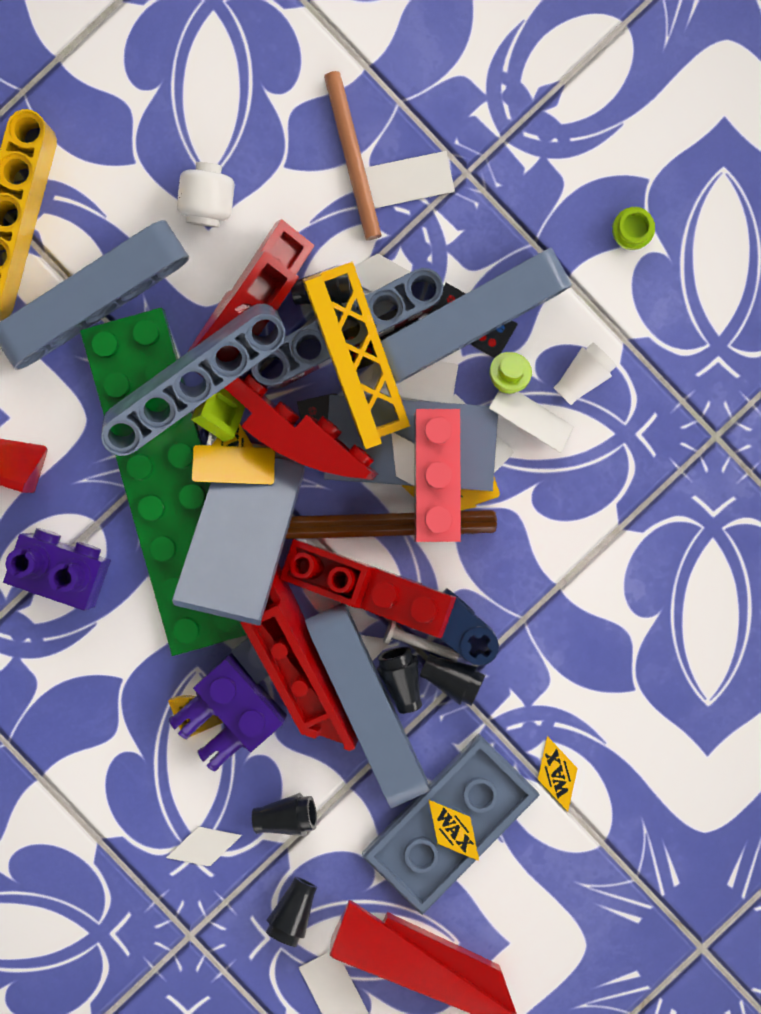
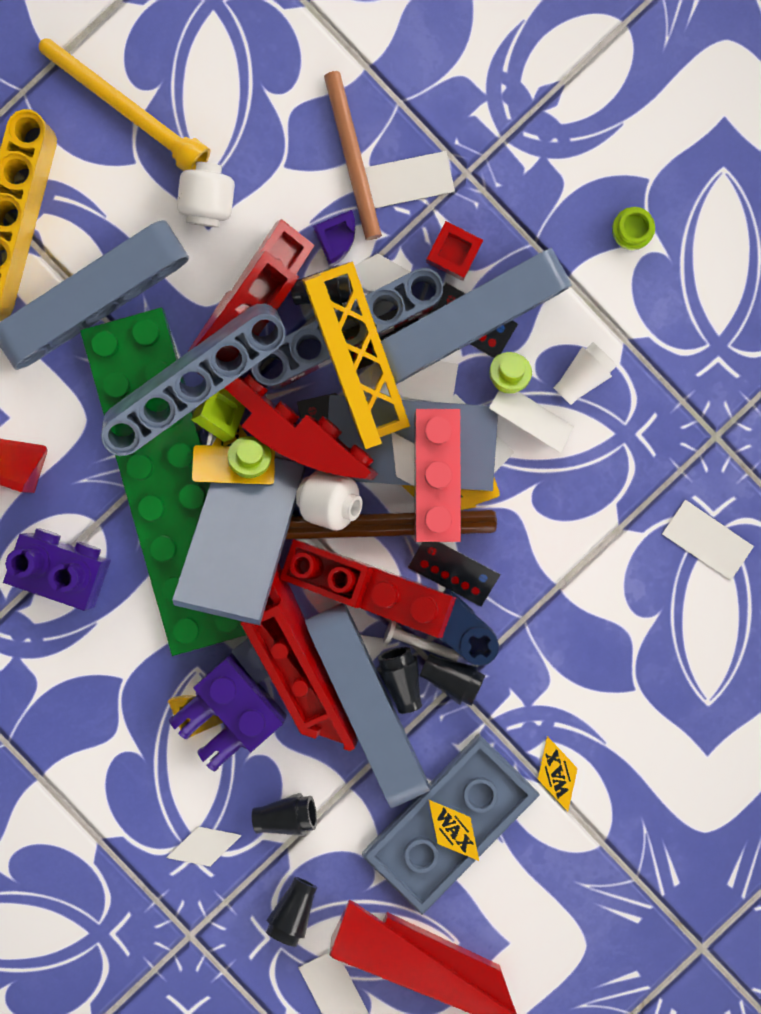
none -> yellow piece [38,38,211,171]
none -> lime plate [228,436,271,478]
none -> white head [296,470,363,531]
none -> dark purple tile [313,210,356,267]
none -> black sticker [408,542,501,606]
none -> red plate [426,221,483,281]
none -> white sticker [662,500,754,581]

